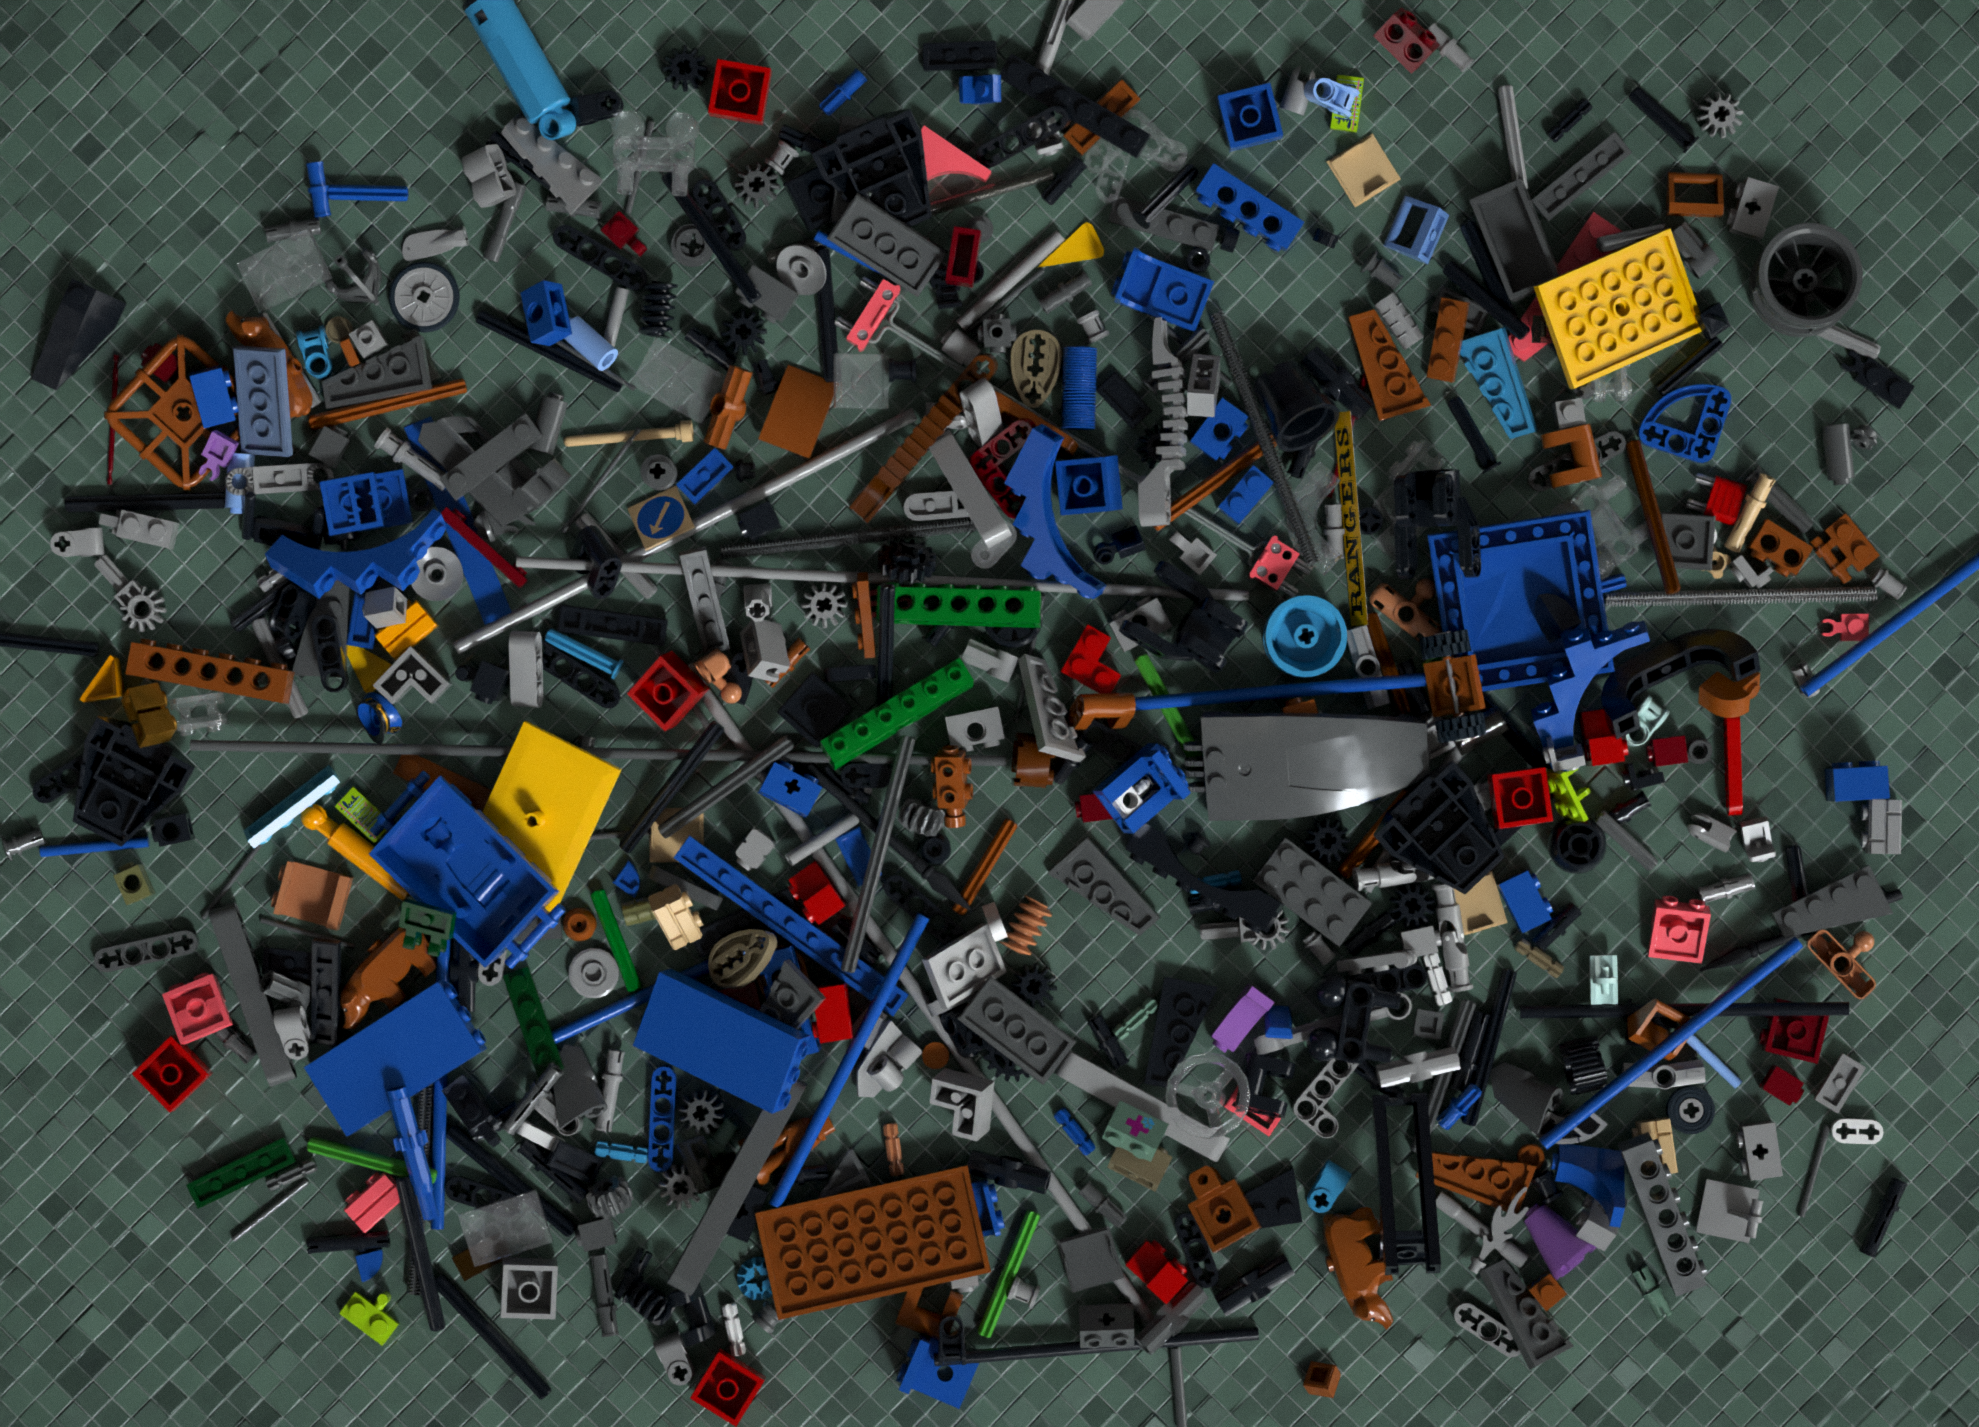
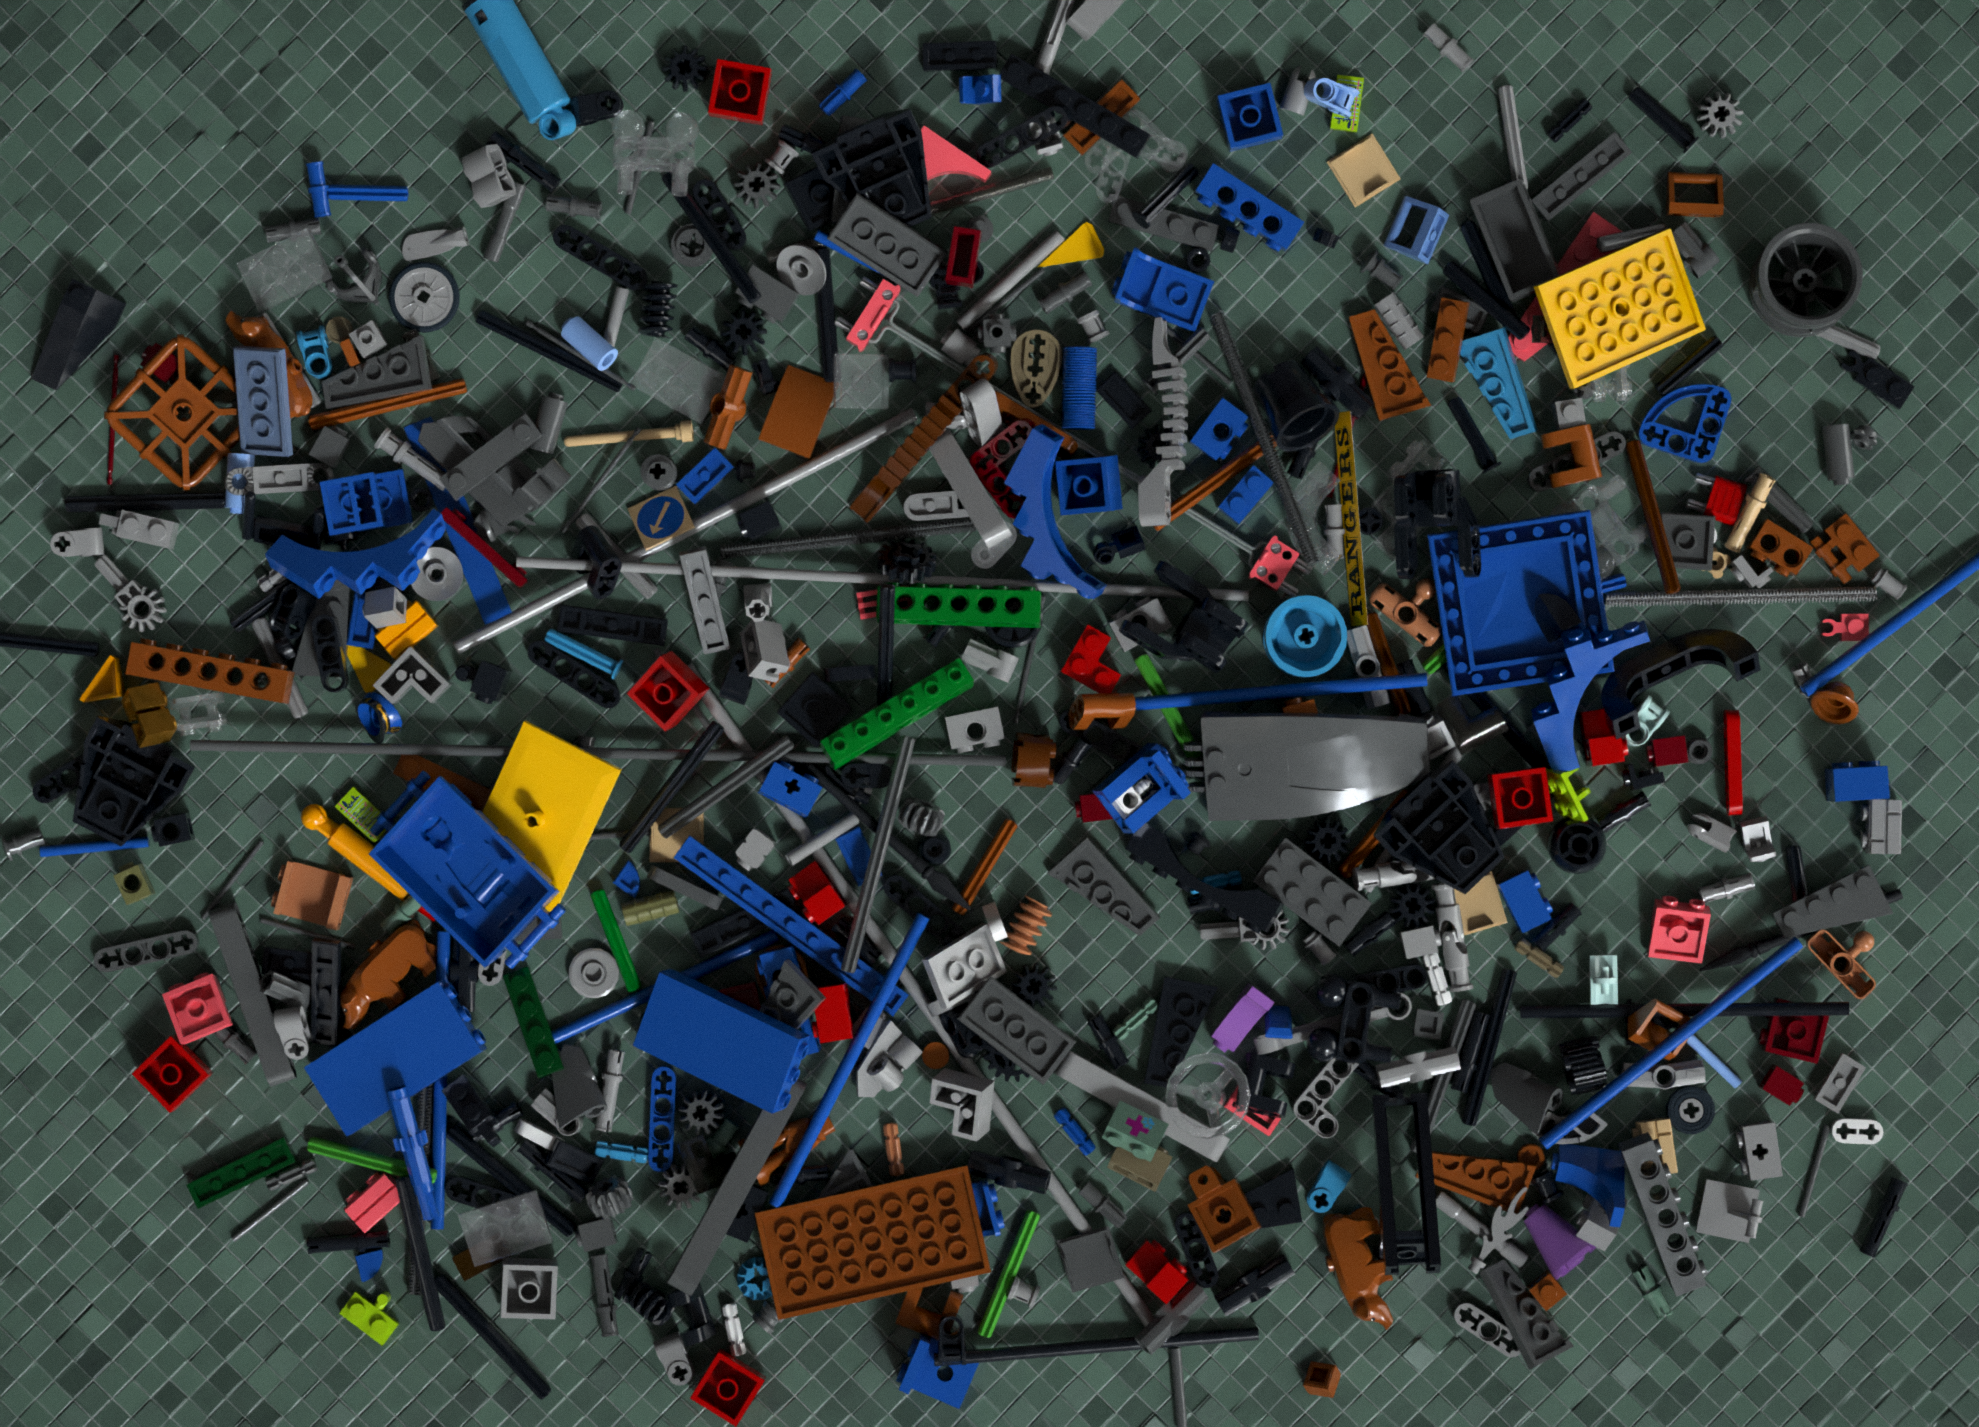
blue brick [189,365,239,428] -> none
medium lavender plate [199,430,239,481] -> none
medium azure plate [243,765,340,848] -> none
dark green plate [399,899,457,957] -> none
light grey wing [501,113,603,215] -> none
dark grey pin [501,1062,563,1135] -> none
light grey beam [509,630,544,708] -> none
blue brick [521,280,572,346] -> none
dark orange plate [562,908,597,941] -> none
dark red plate [601,211,647,257] -> none
tan brick [648,884,704,950] -> none
nougat piece [693,648,742,704] -> none
dark tan piece [708,929,777,989] -> none
light grey gear [801,582,848,628] -> none
dark orange plate [852,572,876,658] -> none
dark orange brick [931,745,973,828] -> none
light grey wing [1018,654,1086,762] -> none
black axle [1041,156,1087,205] -> none
dark grey brick [1079,1303,1135,1349] -> none
light grey plate [1169,532,1217,576] -> none
light grey brick [1187,354,1220,417] -> none
light grey plate [1336,949,1417,975] -> none
dark red brick [1373,7,1440,74] -> none
plate [1419,629,1487,743] -> none
blue axle [1436,1084,1482,1130] -> none
light grey bracket [1543,736,1586,772] -> none
dark grey axle [1594,811,1658,871] -> none
black tile [1695,302,1731,340] -> none
dark orange brick [1698,671,1760,718] -> none
light grey brick [1726,177,1779,241] -> none
none -> dark orange hat [1810,681,1859,725]

